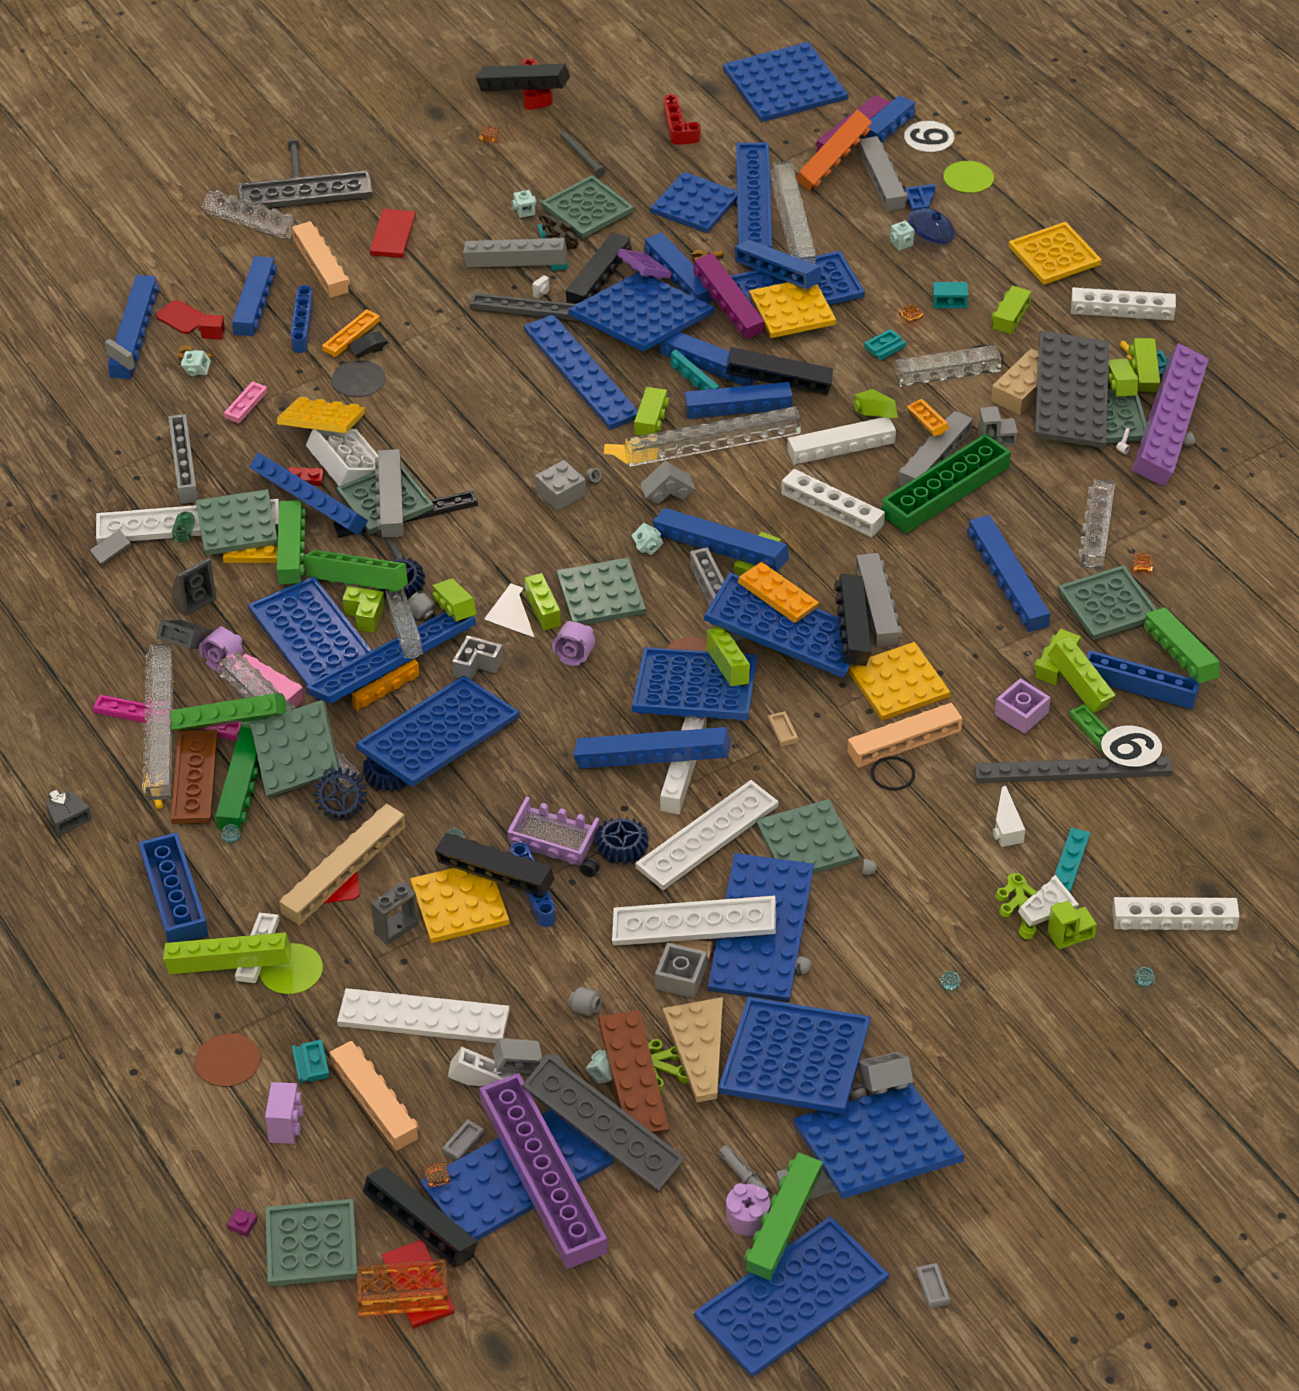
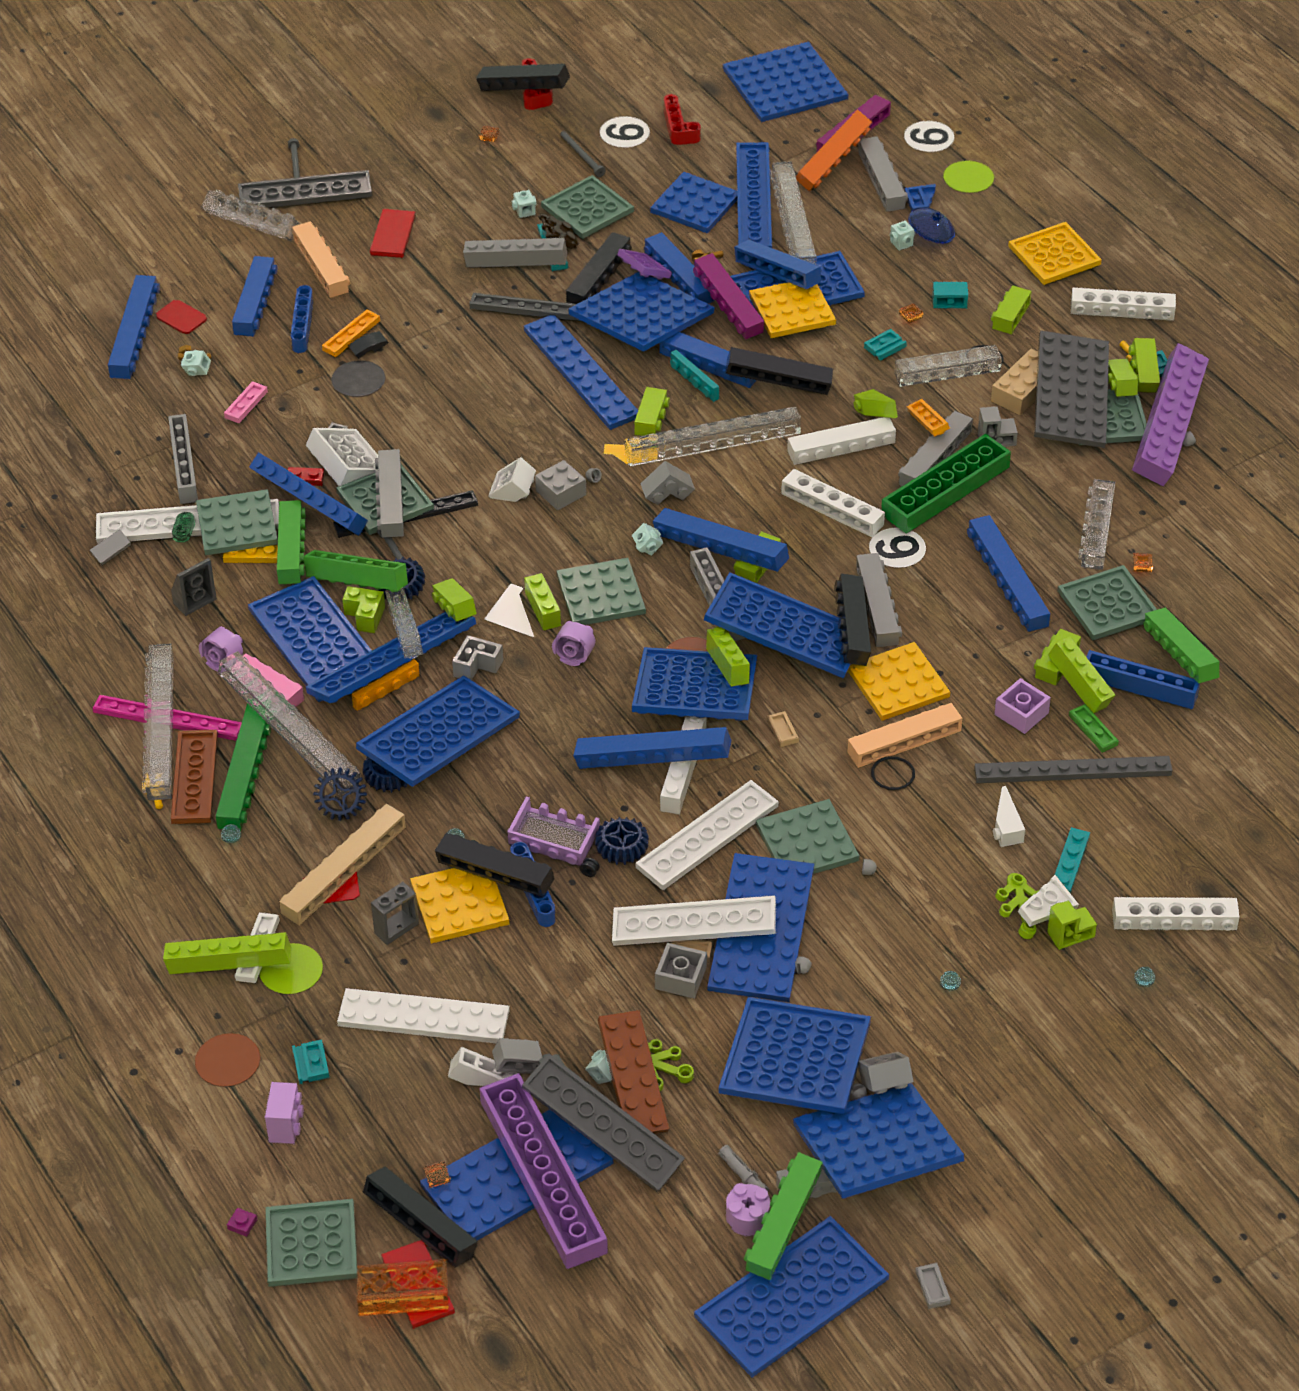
dark grey torso [46,790,92,837] -> none
light grey tile [105,339,134,370] -> none
blue brick [138,832,209,943] -> none
dark grey window [156,619,214,649] -> none
bright green brick [170,694,286,731] -> none
red brick [198,314,225,340] -> none
sand green plate [251,700,340,798] -> none
yellow plate [277,397,365,433] -> none
light nougat brick [330,1040,419,1151] -> none
light grey head [407,592,435,620] -> none
light grey tile [442,1119,485,1161] -> none
white plate [532,275,550,299] -> none
light grey head [569,987,602,1016] -> none
tan wing [663,997,723,1103] -> none
blue brick [685,382,792,419] -> none
light orange plate [738,562,819,623] -> none
blue brick [861,95,916,143] -> none
white sticker [1101,726,1162,767] -> none
white hand [1117,428,1130,454] -> none
none -> white slope [488,457,536,502]
none -> white sticker [600,117,650,147]
none -> white sticker [869,528,926,568]

